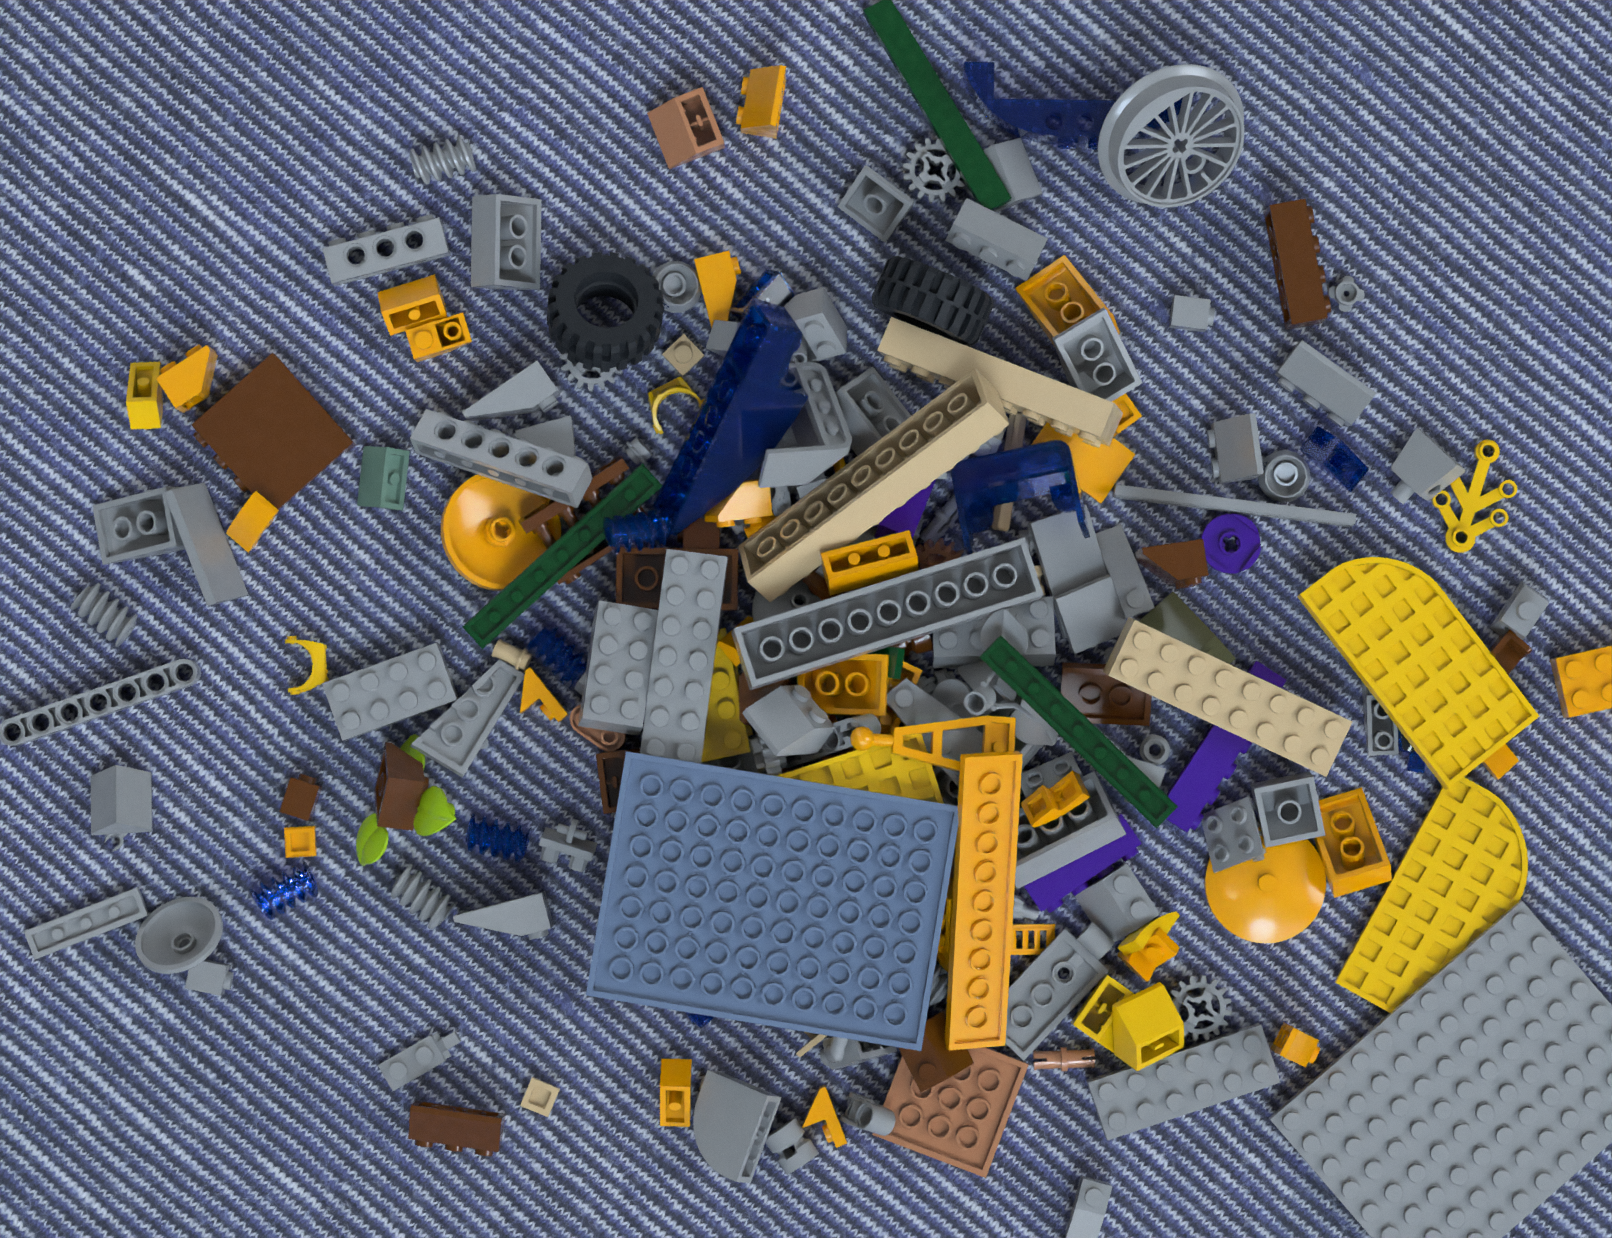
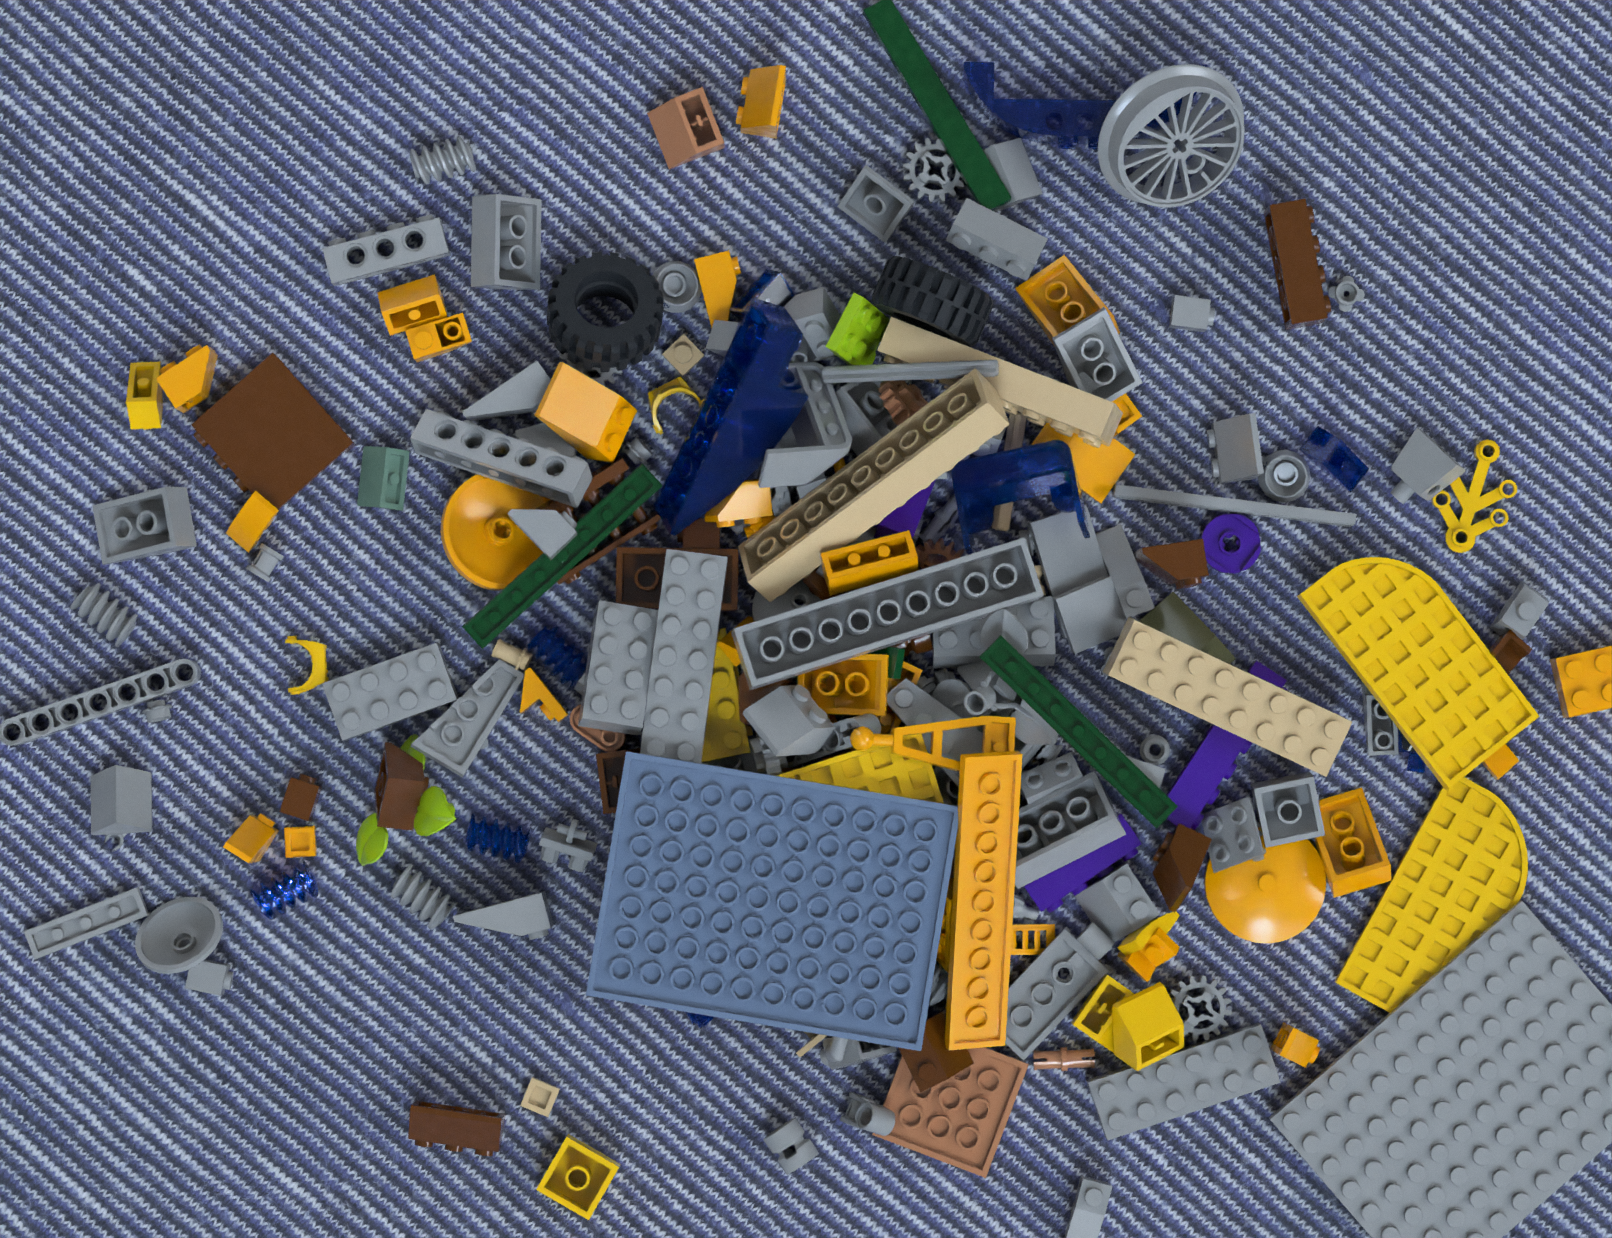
light grey tile [164,482,248,606] -> none
light grey hinge [378,1031,461,1091] -> none
clear blue piece [603,509,671,554] -> none
light orange slope [660,1058,692,1127] -> none
light grey brick [693,1070,782,1183] -> none
light orange slope [802,1085,847,1148] -> none
light orange slope [1020,770,1090,828] -> none
reddish brown plate [1060,662,1152,726] -> none
light grey slope [1275,340,1376,427] -> none
none -> light grey plate [143,700,172,723]
none -> light orange slope [223,813,279,863]
none -> light grey bush [245,543,284,582]
none -> light grey slope [507,509,577,560]
none -> light orange slope [535,362,637,463]
none -> yellow brick [536,1134,621,1220]
none -> light grey axle [822,360,999,383]
none -> lime plate [825,293,890,365]
none -> nougat gear [878,380,928,426]
none -> light grey bush [1035,744,1063,763]
none -> reddish brown slope [1152,824,1212,913]

